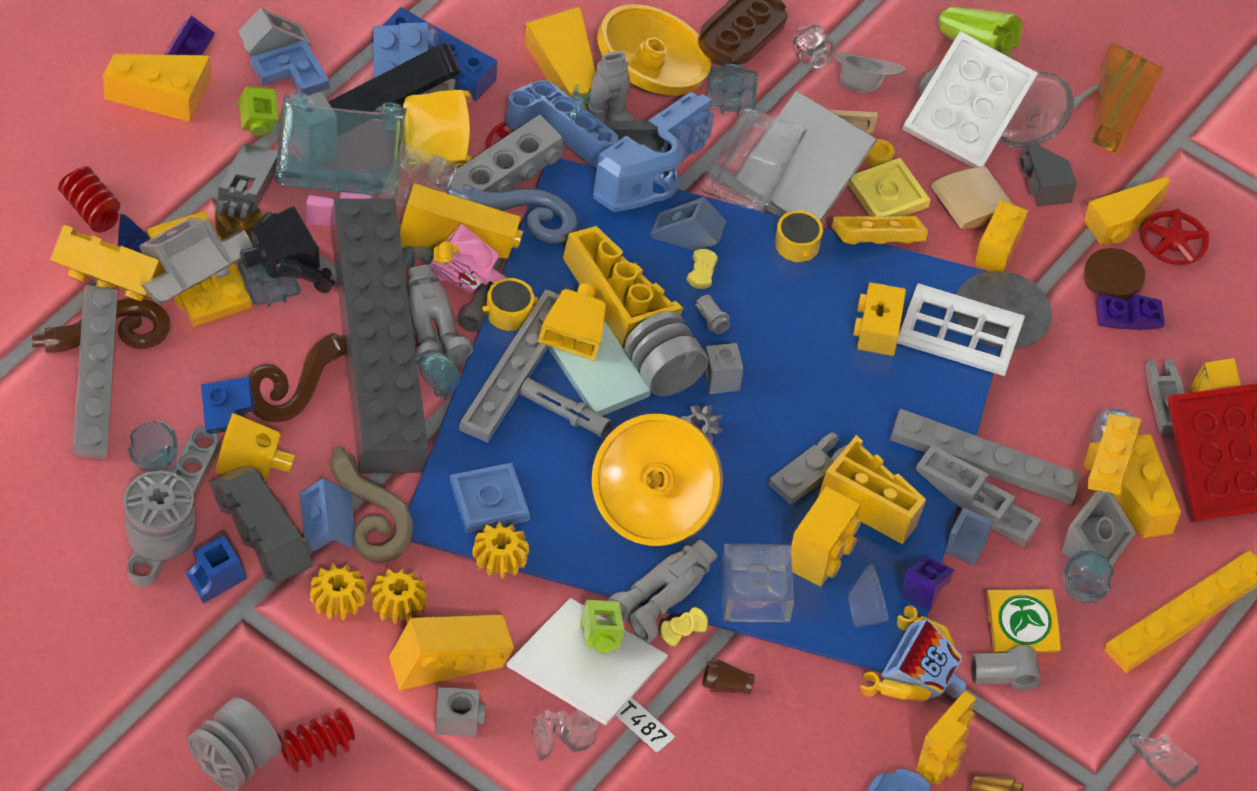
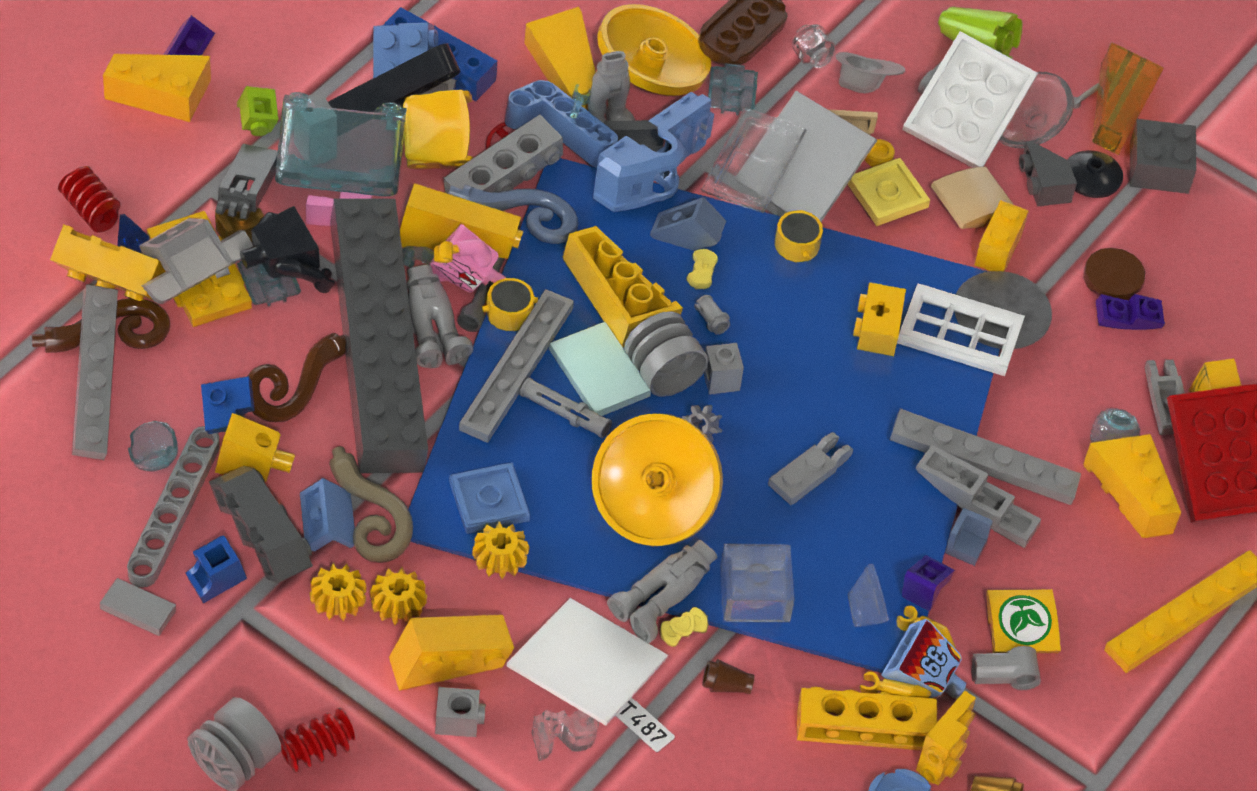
light grey wheel [123,470,196,561] -> none
light grey slope [238,7,312,56] -> none
medium blue plate [250,40,329,97] -> none
clear hinge [378,142,457,210] -> none
clear light blue hair [417,352,460,401] -> none
yellow torso [537,283,606,361] -> none
lime brick [580,600,624,654] -> none
yellow brick [787,487,862,587] -> none
yellow wedge [818,435,926,544] -> none
yellow plate [832,216,928,244] -> none
light grey slope [1061,490,1137,576] -> none
clear light blue hair [1062,550,1113,603] -> none
yellow slope [1084,177,1170,247] -> none
yellow plate [1088,414,1141,494] -> none
clear slope [1130,733,1199,789] -> none
red wheel [1141,209,1209,265] -> none
none -> light grey tile [100,578,176,636]
none -> yellow brick [797,687,937,750]
none -> black dish [1068,150,1123,198]
none -> dark grey brick [1130,119,1196,194]

